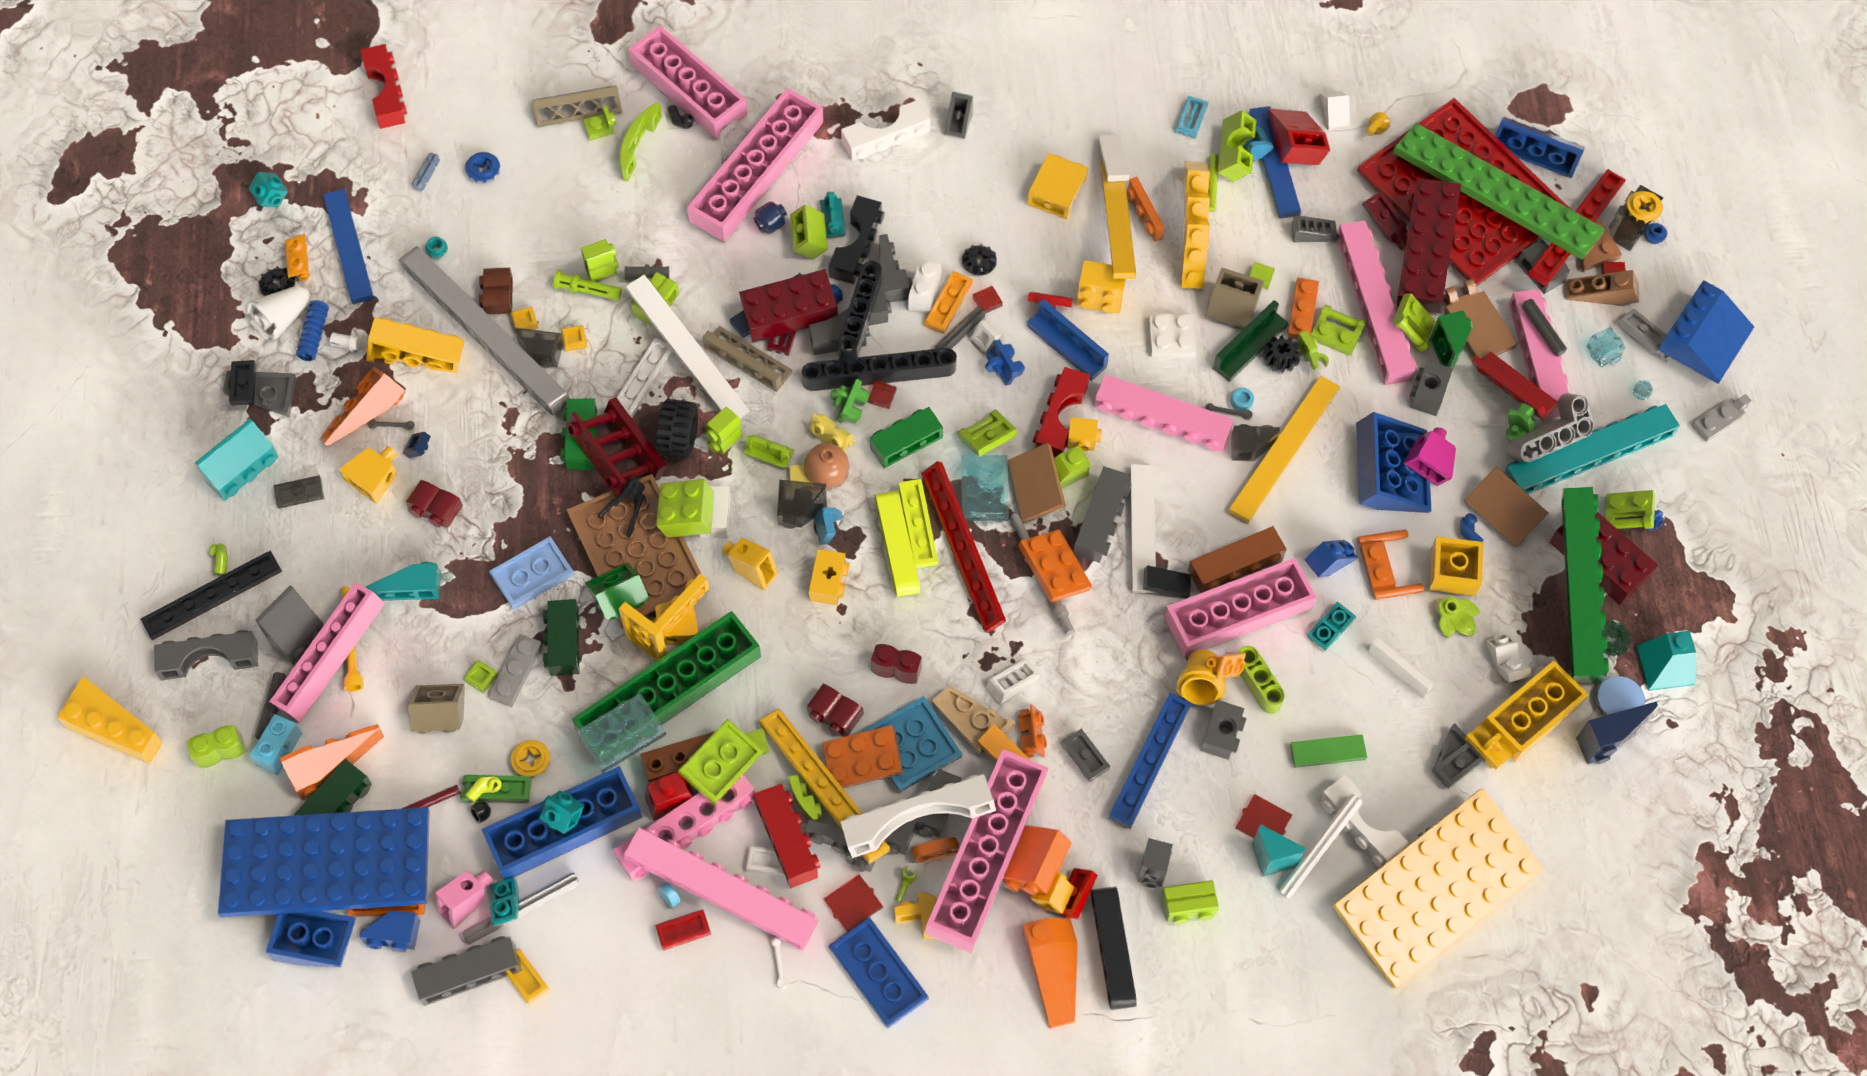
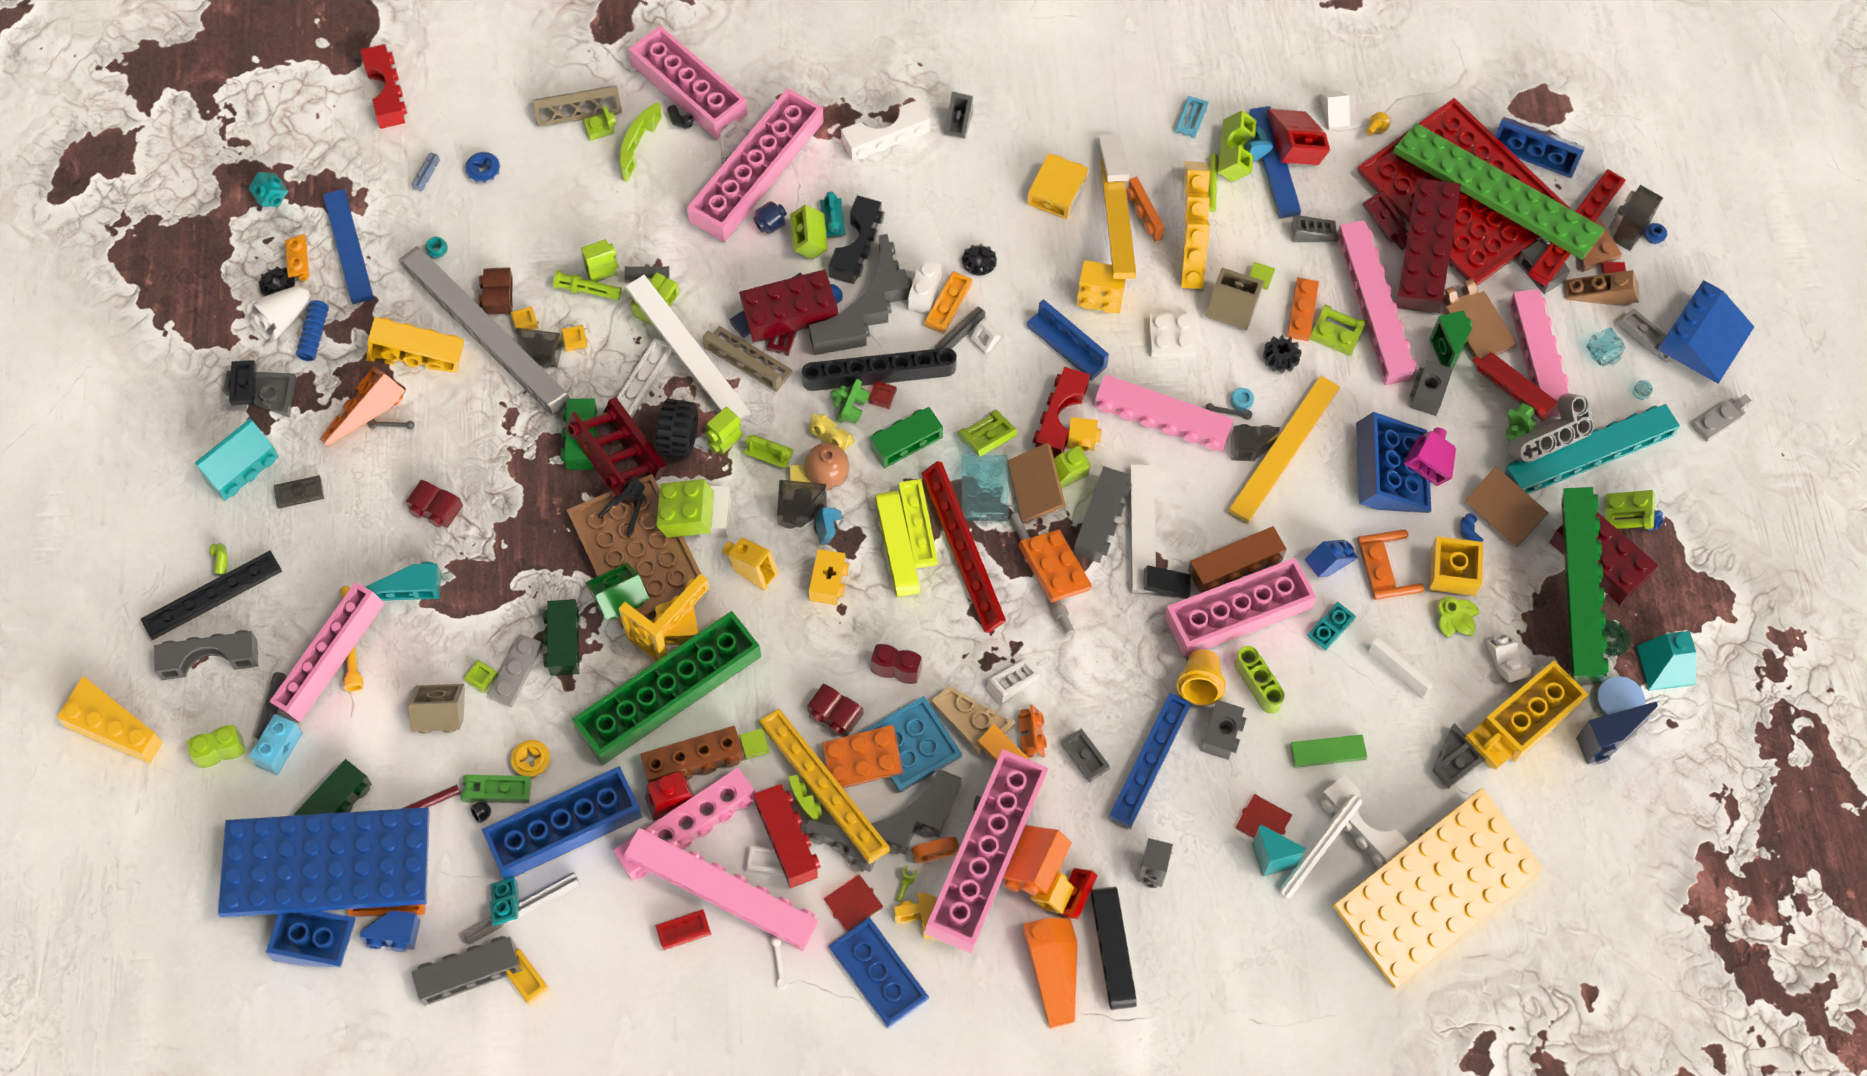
dark grey slope [255,585,324,665] -> none
wedge [280,724,384,800] -> none
white pin [330,332,361,352] -> none
yellow torso [339,446,398,504] -> none
dark blue plate [403,431,431,458] -> none
bright pink torso [435,870,493,929] -> none
neon yellow arm [465,776,502,802] -> none
light blue tile [489,536,575,610] -> none
teal brick [539,790,585,834] -> none
clear light blue plate [576,693,666,774] -> none
medium azure tile [658,882,680,908] -> none
lime tile [678,719,764,805] -> none
black beam [838,260,882,364] -> none
white arch [840,774,996,858] -> none
clear red tile [973,286,1003,314] -> none
blue hips [985,339,1025,386] -> none
red plate [1028,292,1073,309] -> none
lime brick [1162,880,1219,924] -> none
light orange hinge [1206,653,1246,679] -> none
dark green fence [1213,300,1288,382] -> none
lime plate [1297,330,1329,371] -> none
lime plate [1393,293,1436,352] -> none
dark grey axle [1522,299,1567,356] -> none
yellow gear [1626,191,1663,224] -> none

